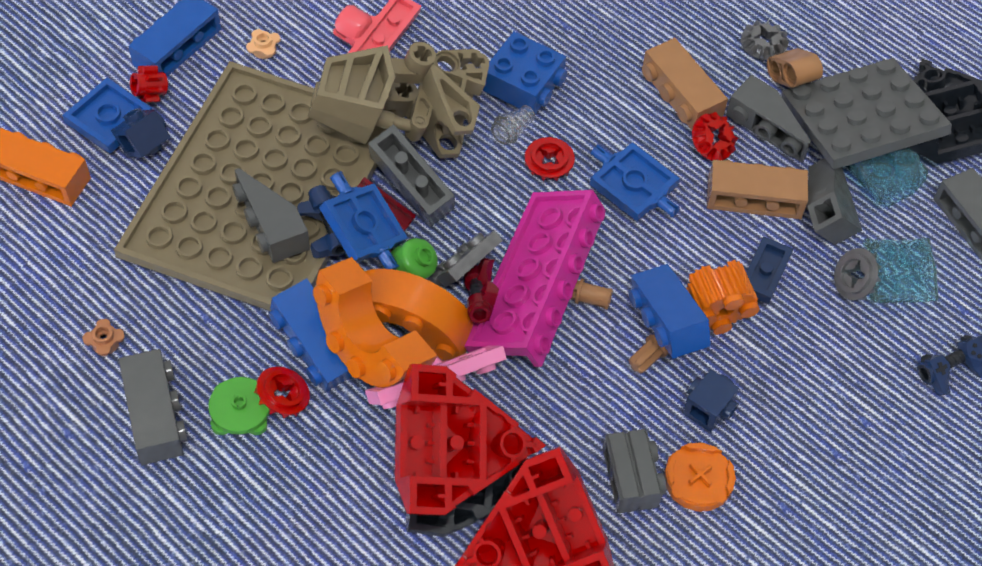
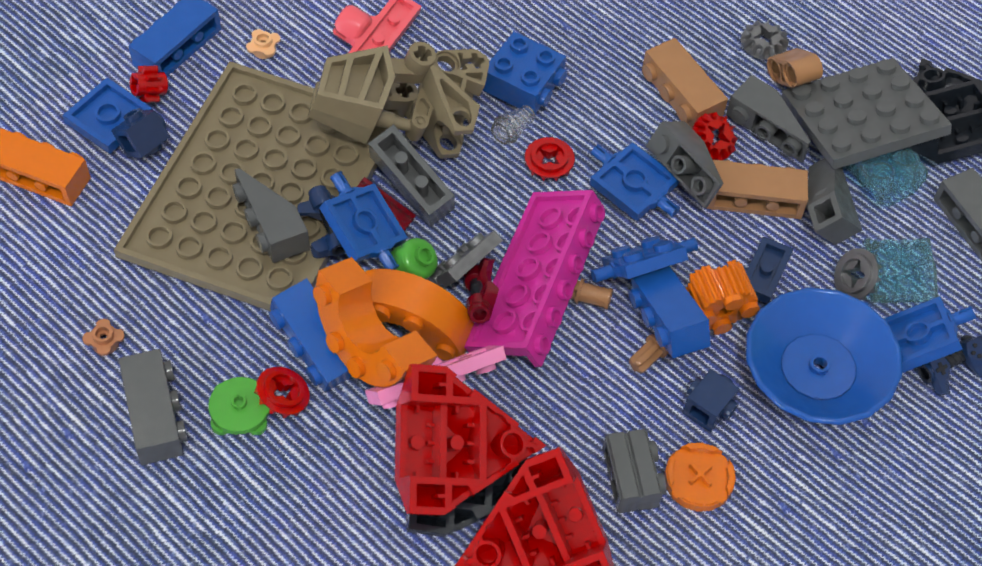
none -> blue plate [591,236,698,284]
none -> dark grey slope [646,121,723,208]
none -> blue dish [746,287,902,425]
none -> blue plate [884,296,977,373]

